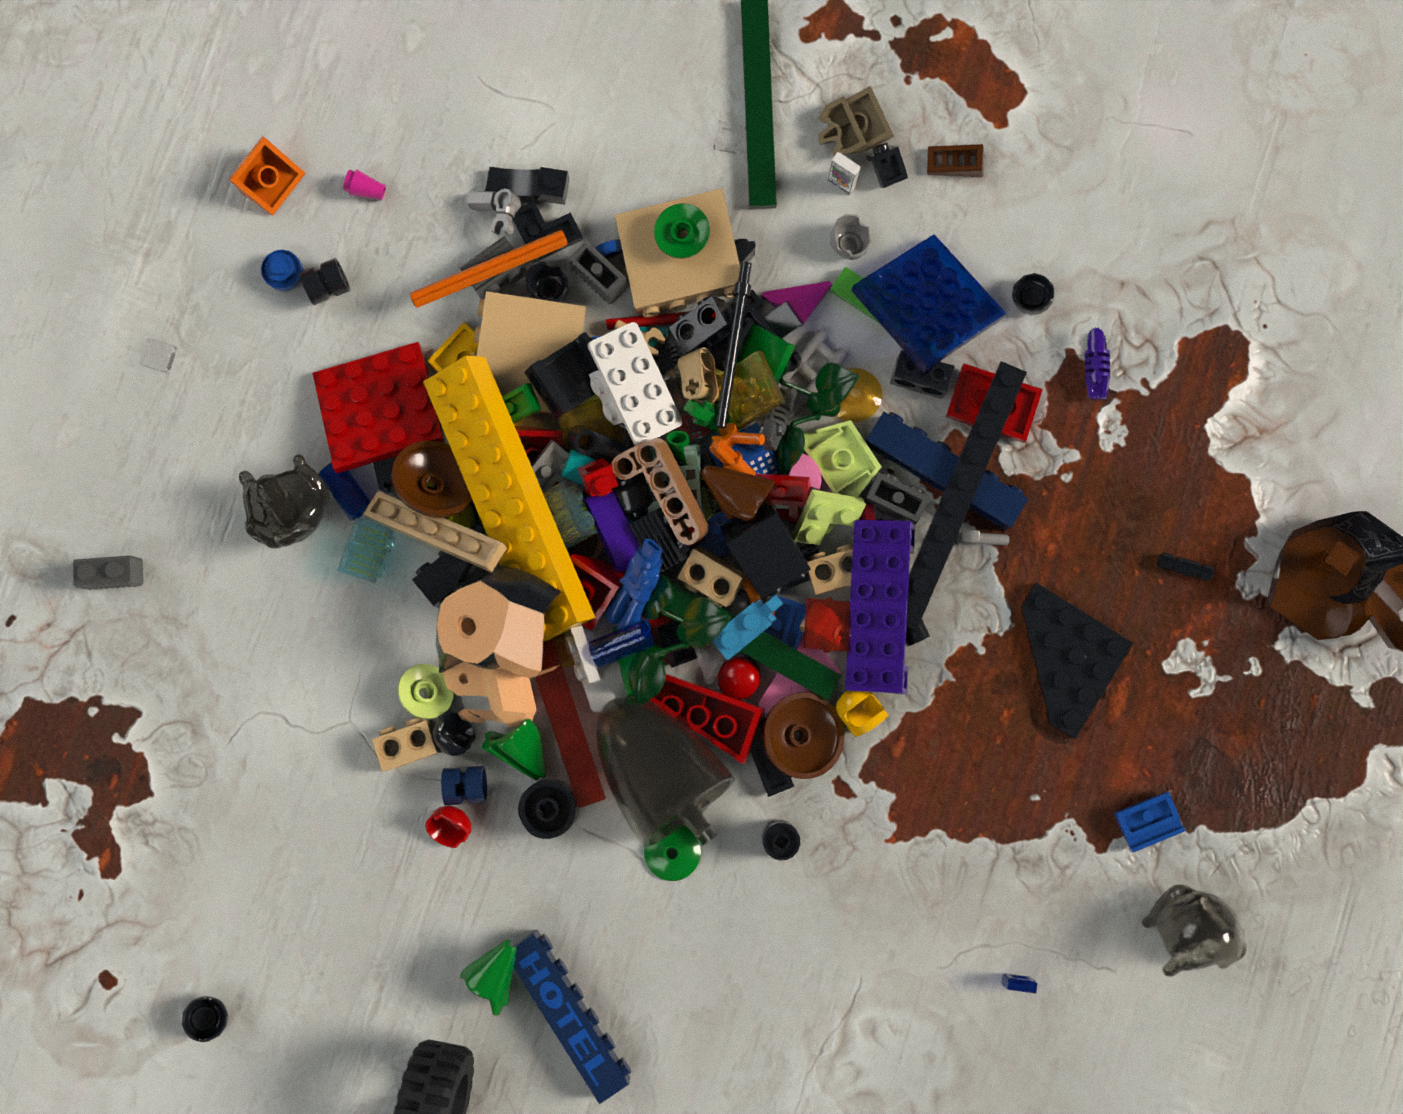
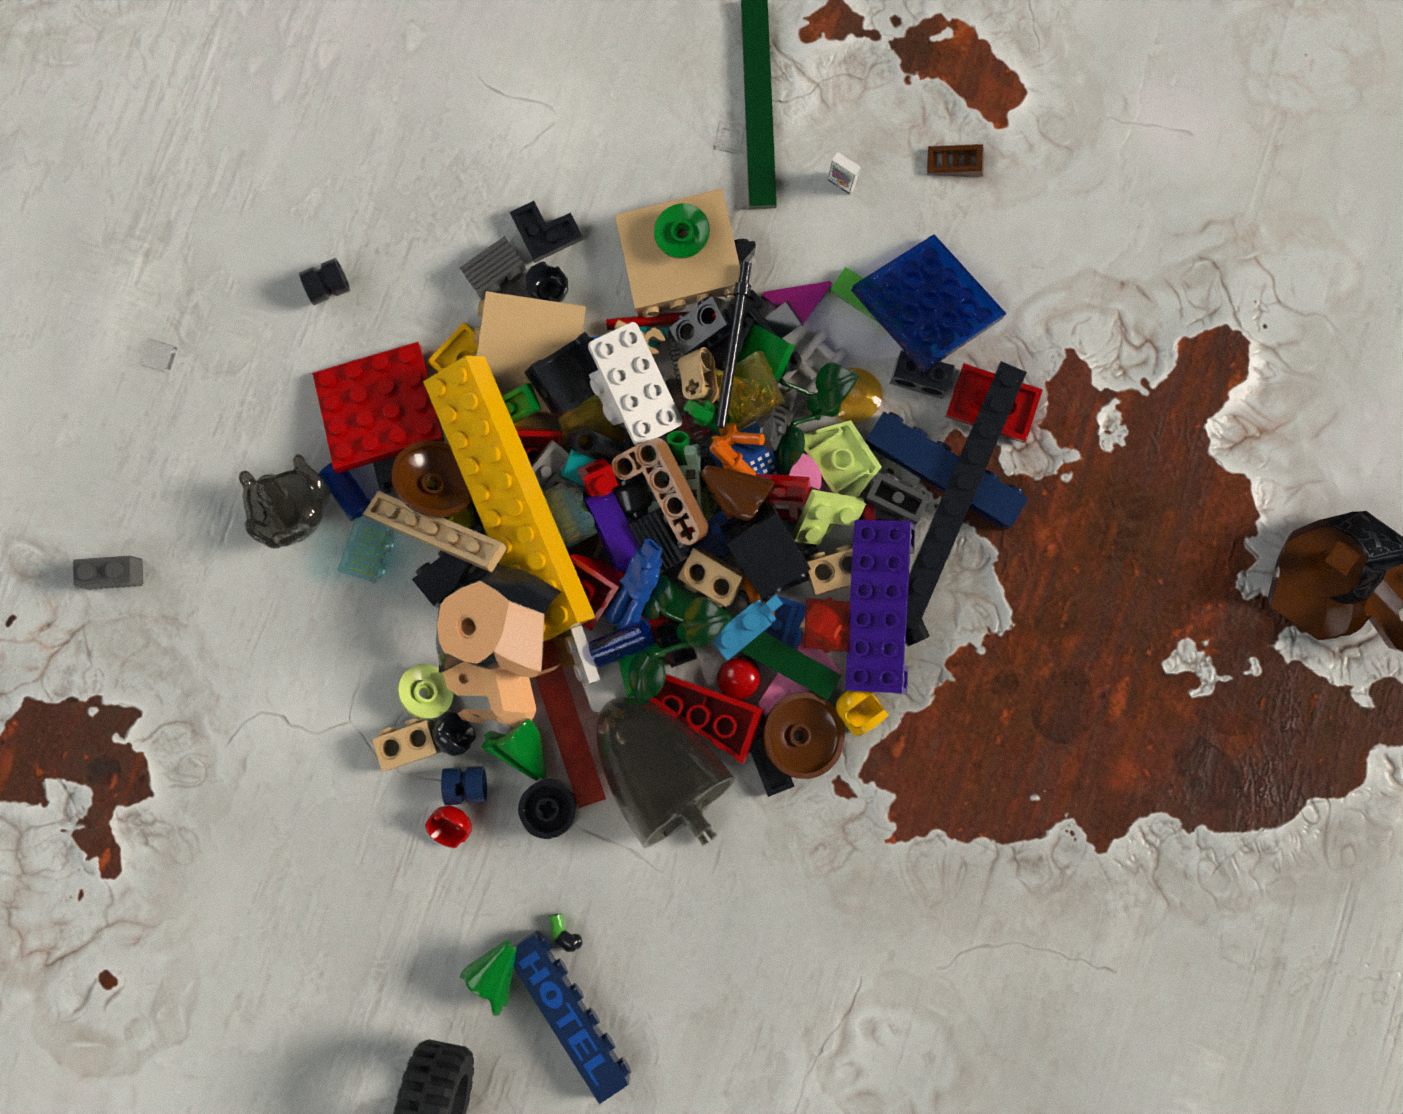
black hair [181,996,228,1042] -> none
orange slope [228,136,306,216] -> none
blue plate [261,249,303,291] -> none
dark pink cone [343,169,386,201] -> none
orange axle [410,230,567,308] -> none
light grey bar [467,189,521,236] -> none
black slope [485,166,570,205] -> none
dark grey brick [569,241,628,305] -> none
blue tile [596,239,623,258] -> none
green dish [644,823,701,881] -> none
black tile [653,340,681,378] -> none
black wheel [761,819,800,861] -> none
dark tan plate [818,86,894,156] -> none
light grey hair [830,214,872,260] -> none
black bracket [866,143,908,188] -> none
light grey bar [956,530,1009,546] -> none
clear blue tile [1001,973,1037,994] -> none
black hair [1012,273,1054,316] -> none
black plate [1020,583,1133,739] -> none
dark purple hinge [1085,327,1111,401] -> none
blue plate [1114,791,1186,853] -> none
clear smoke piece [1142,884,1247,977] -> none
black axle [1157,553,1214,581] -> none
none -> arm [549,913,583,952]

